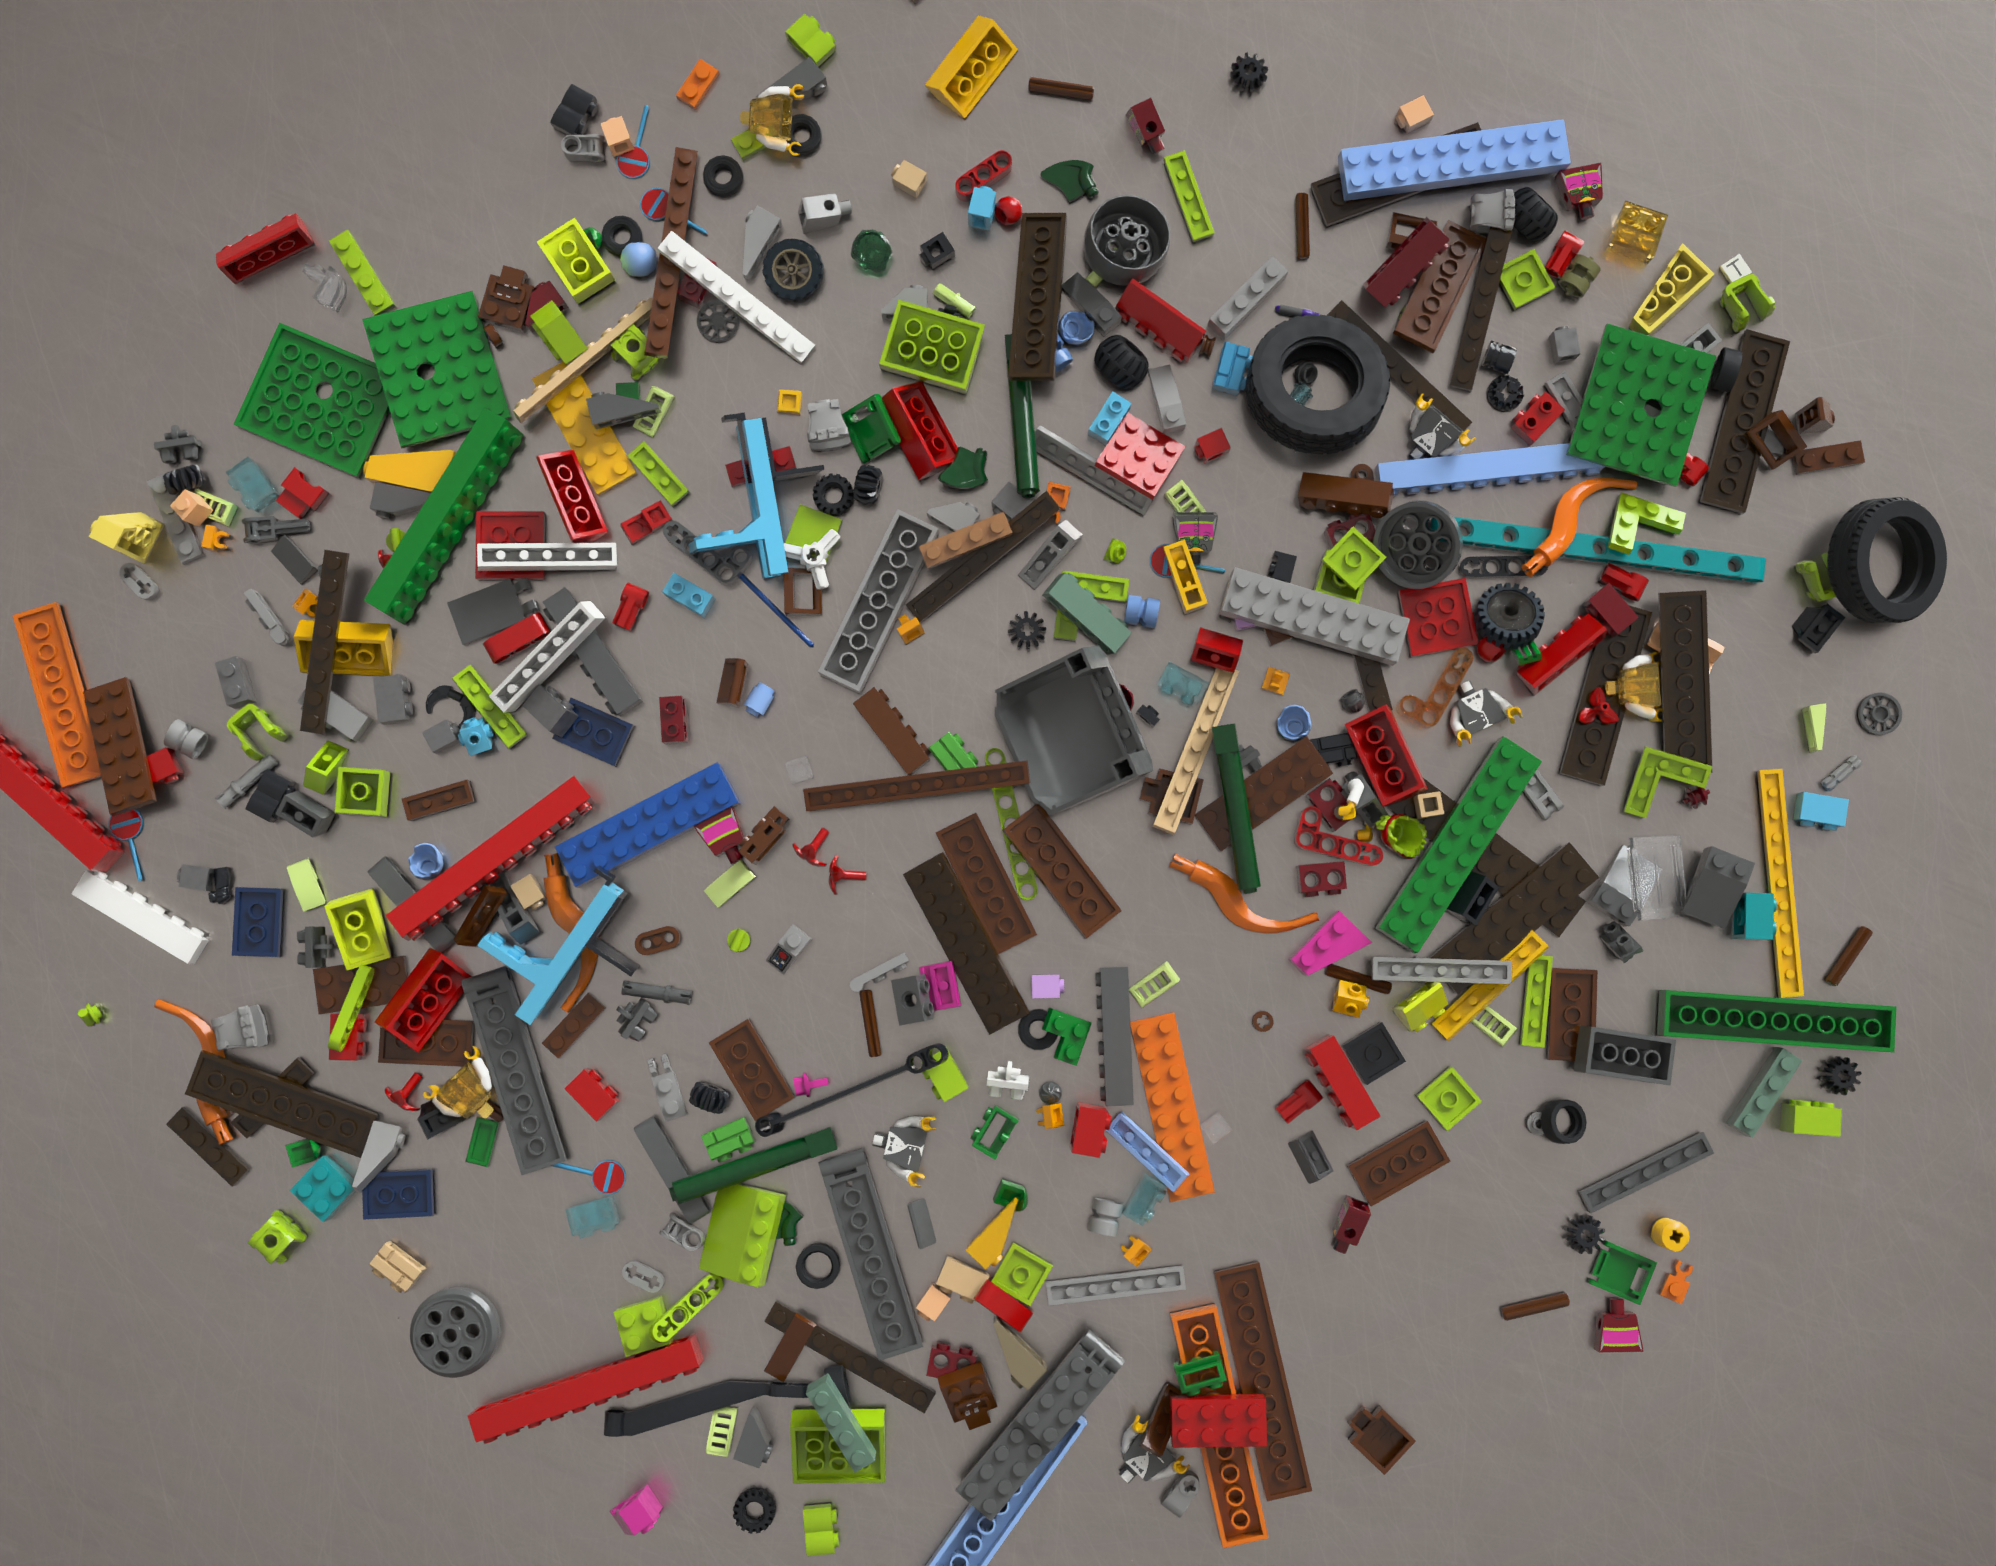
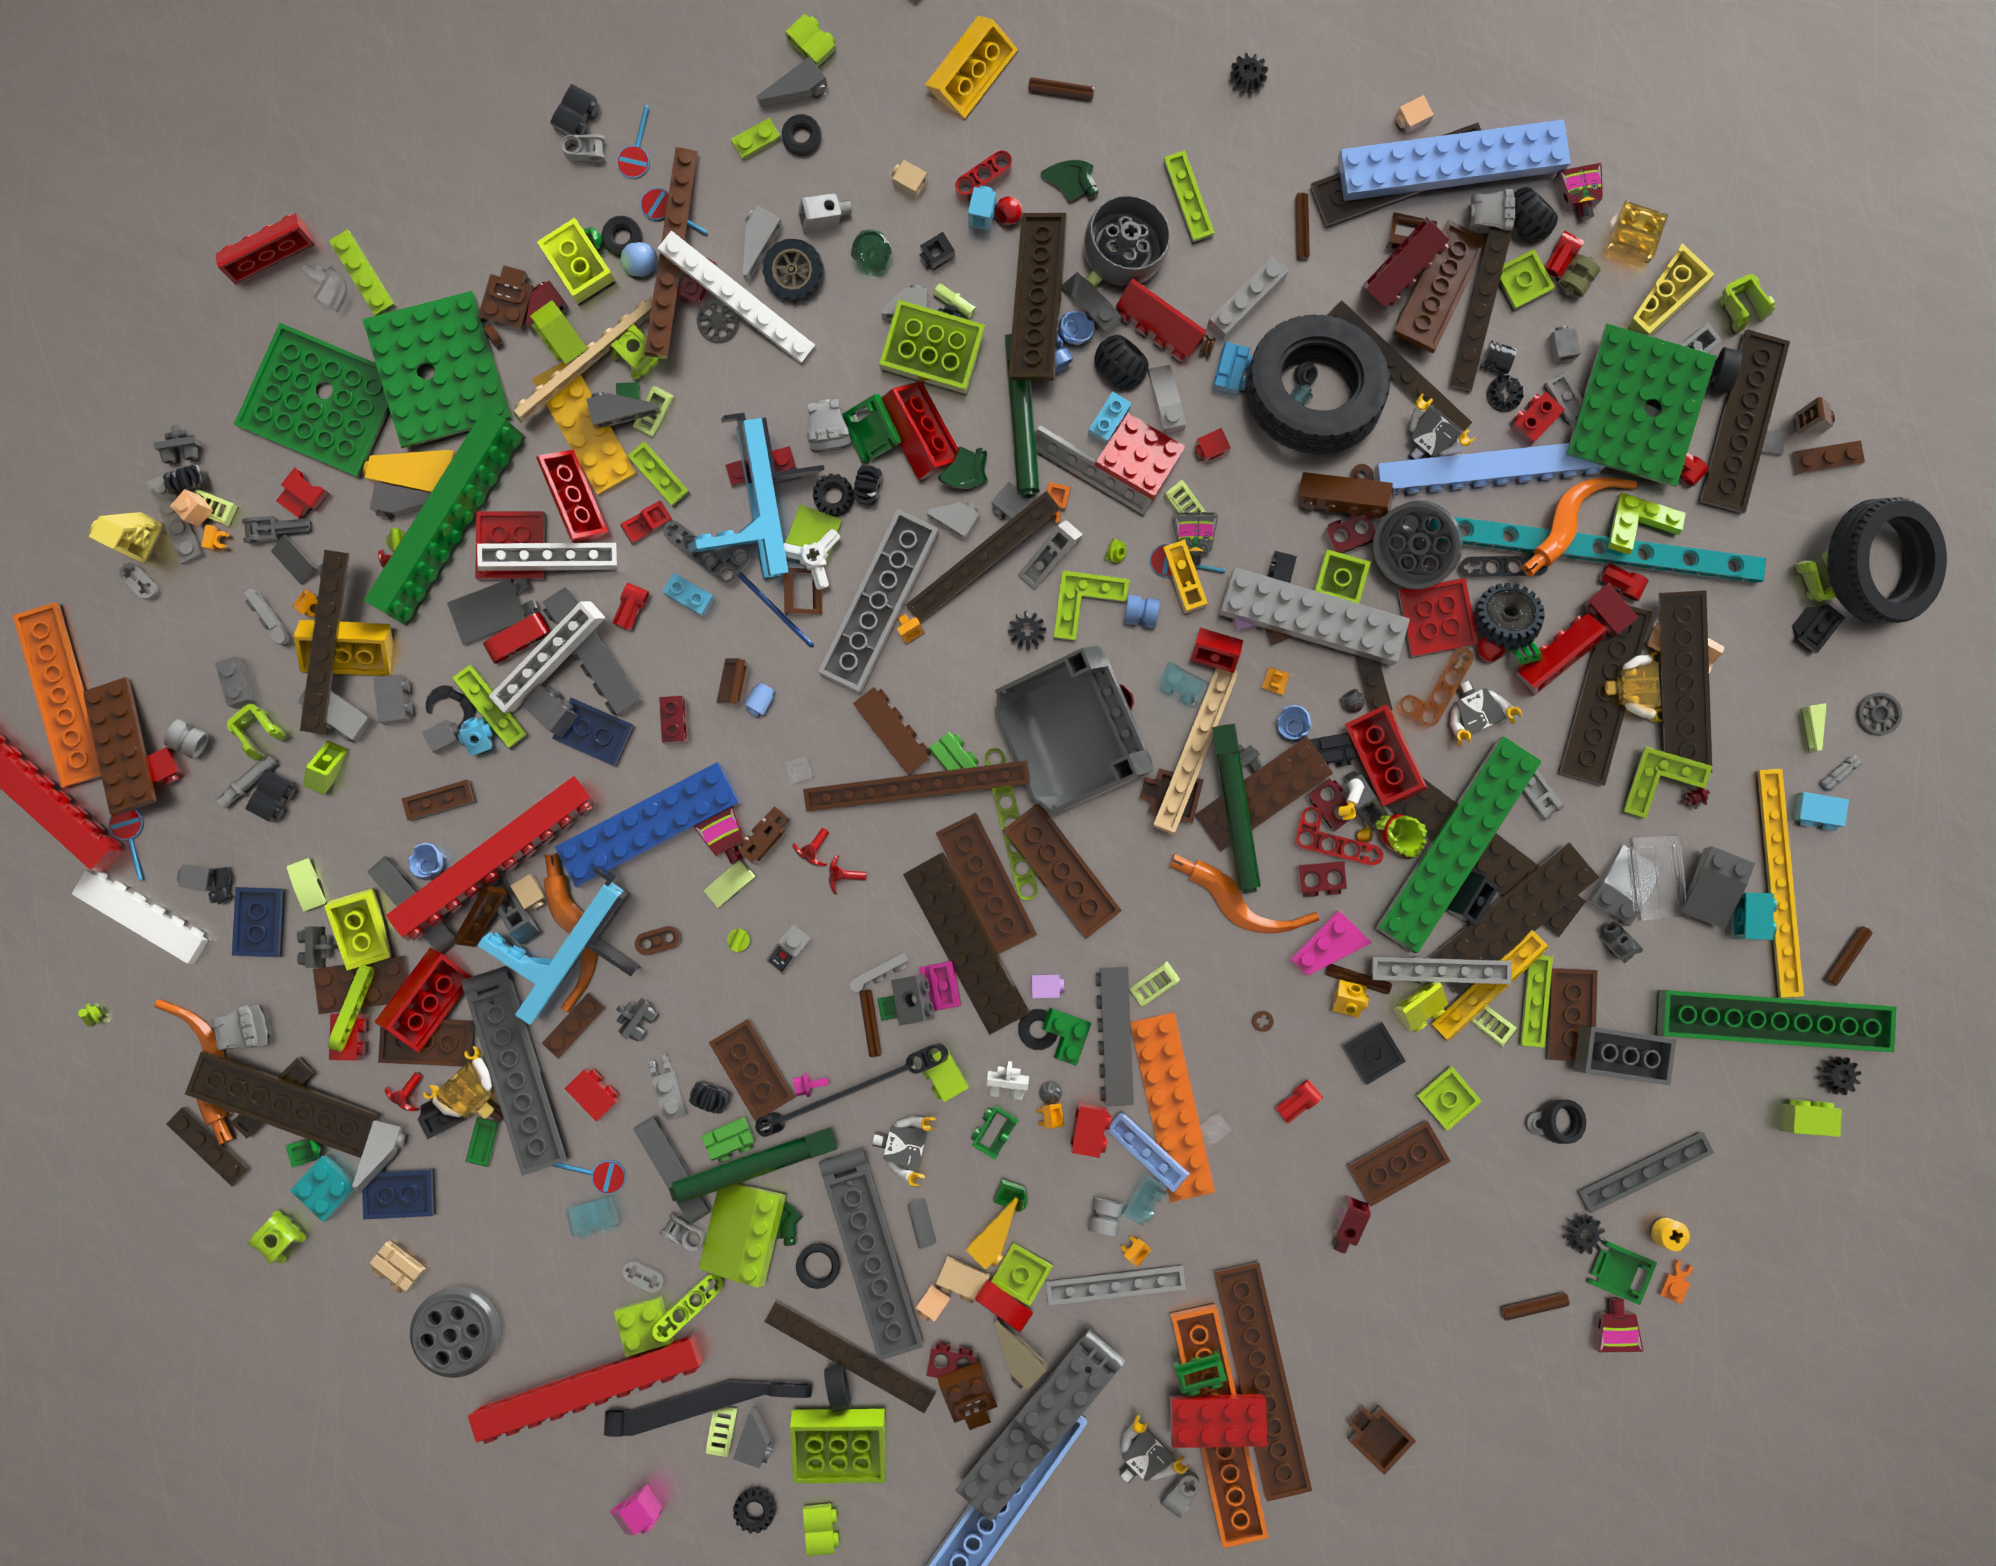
clear light blue brick [226,456,279,512] -> none
dark grey brick [276,791,335,837] -> none
lime brick [335,767,390,817] -> none
light nougat brick [601,116,634,157] -> none
dark grey pin [621,980,692,1005] -> none
orange plate [676,59,719,110] -> none
black tyre [703,155,743,197] -> none
clear yellow torso [740,84,804,156] -> none
reddish brown tile [764,1313,816,1382] -> none
yellow tile [777,389,802,415] -> none
sand green brick [806,1373,876,1472] -> none
medium nougat brick [919,511,1012,569] -> none
sand green brick [1042,573,1132,654] -> none
dark red torso [1126,98,1165,154] -> none
black plate [1136,705,1160,728] -> none
reddish brown plate [1139,1383,1187,1457] -> none
dark grey piece [1275,304,1319,317] -> none
dark grey slope [1288,1130,1333,1184] -> none
red brick [1304,1034,1381,1130] -> none
lime plate [1321,526,1386,591] -> none
tan brick [1413,791,1444,819] -> none
red plant [1579,687,1619,724] -> none
white tile [1719,254,1752,283] -> none
sand green brick [1726,1047,1802,1138] -> none
reddish brown tile [1747,410,1807,470] -> none
none -> green tile [877,995,898,1021]

